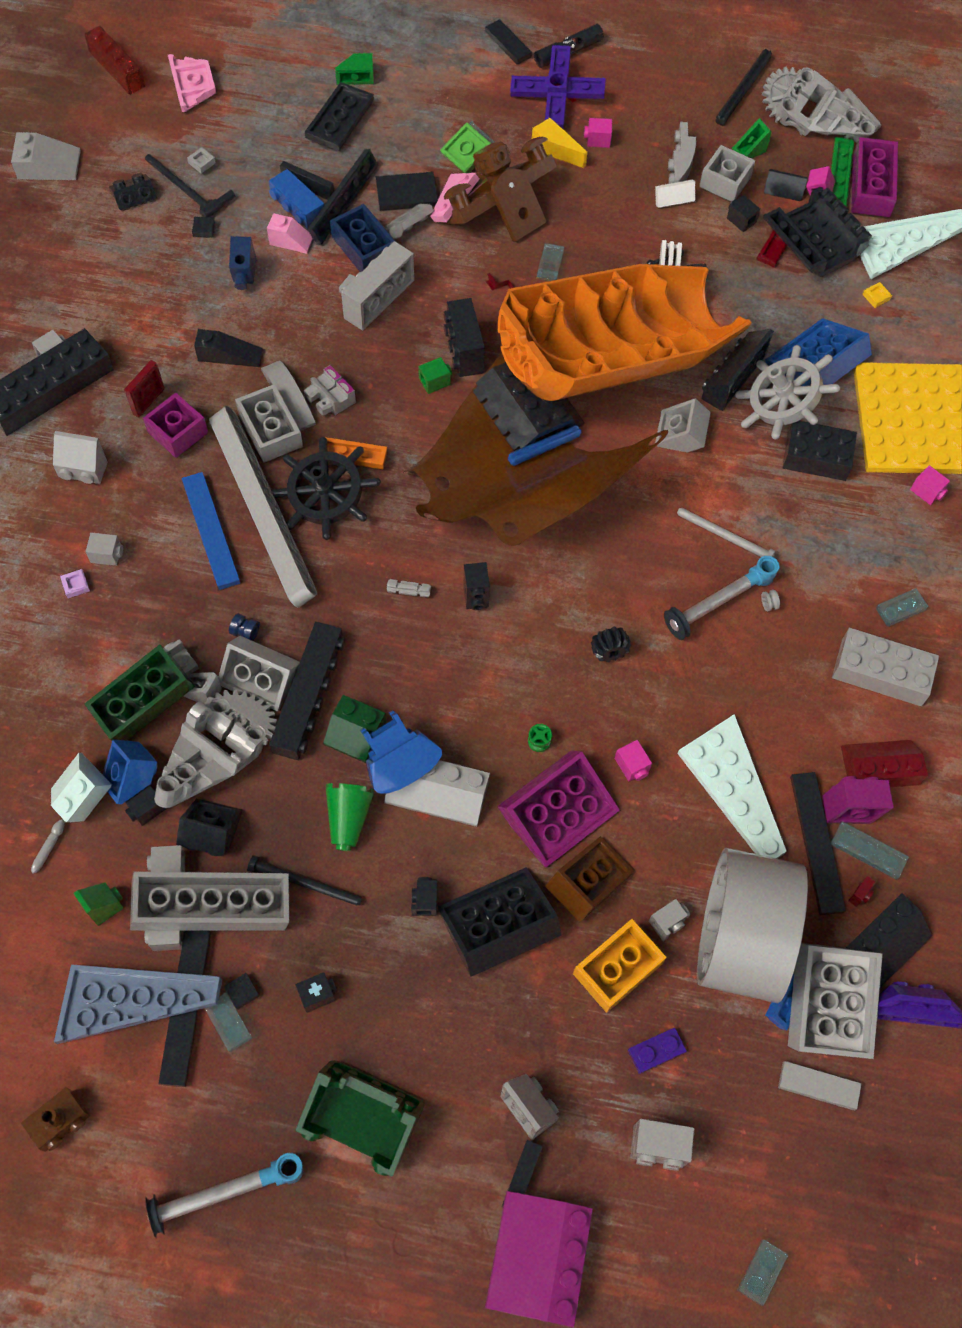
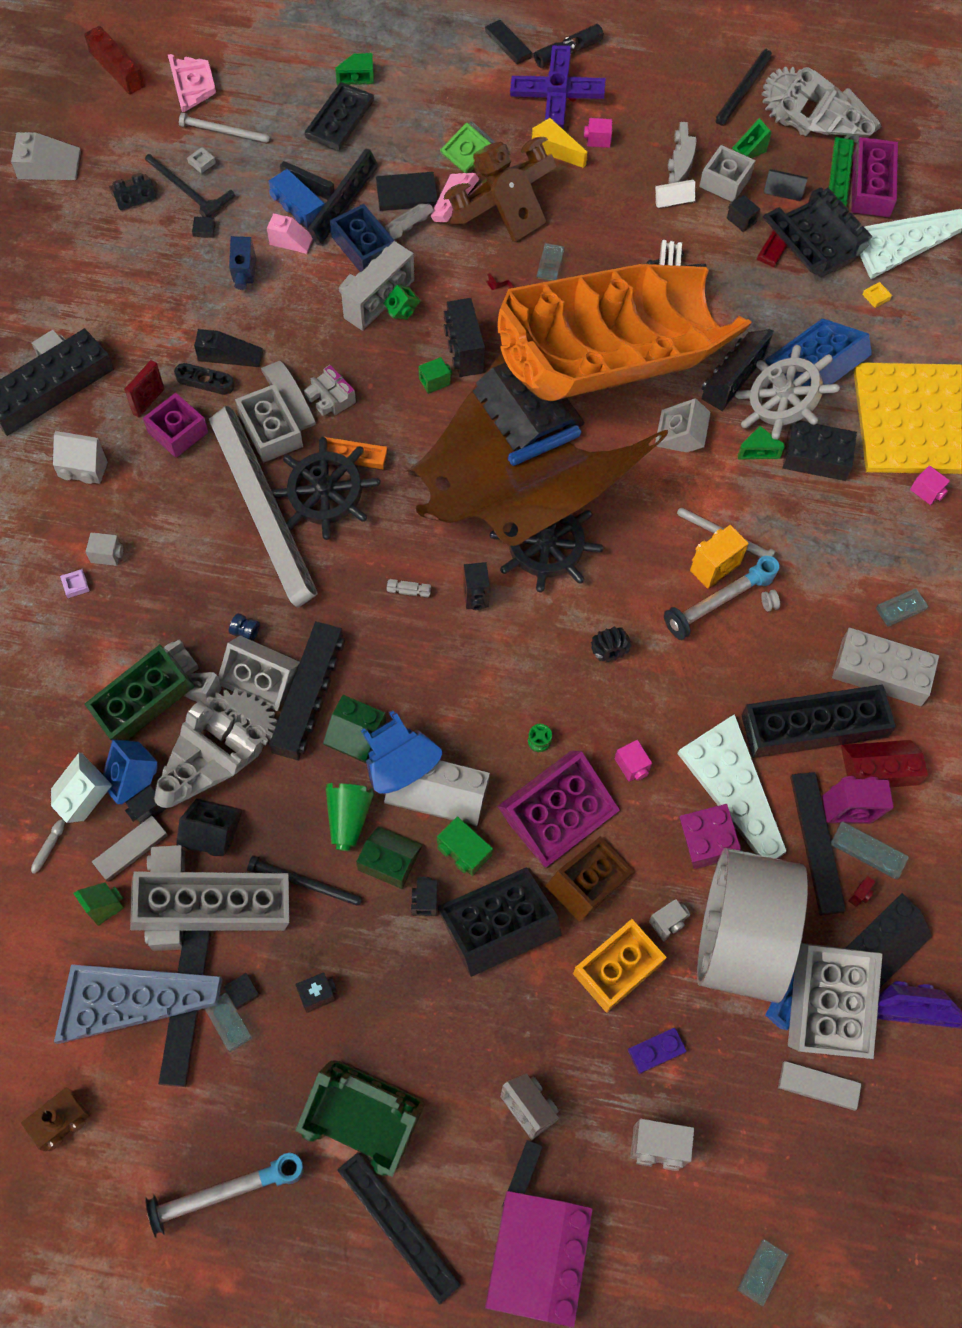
blue tile [182,472,240,590] -> none
dark pink brick [806,166,835,195] -> none
none -> light grey tile [92,816,168,882]
none -> black beam [174,363,234,395]
none -> light grey bar [179,112,270,143]
none -> black tile [337,1152,461,1305]
none -> dark green slope [356,826,422,889]
none -> green brick [383,284,420,320]
none -> green brick [437,816,493,876]
none -> black piece [489,510,604,593]
none -> magenta brick [679,804,741,869]
none -> light orange brick [690,525,749,589]
none -> green slope [737,426,784,460]
none -> black brick [741,684,896,758]

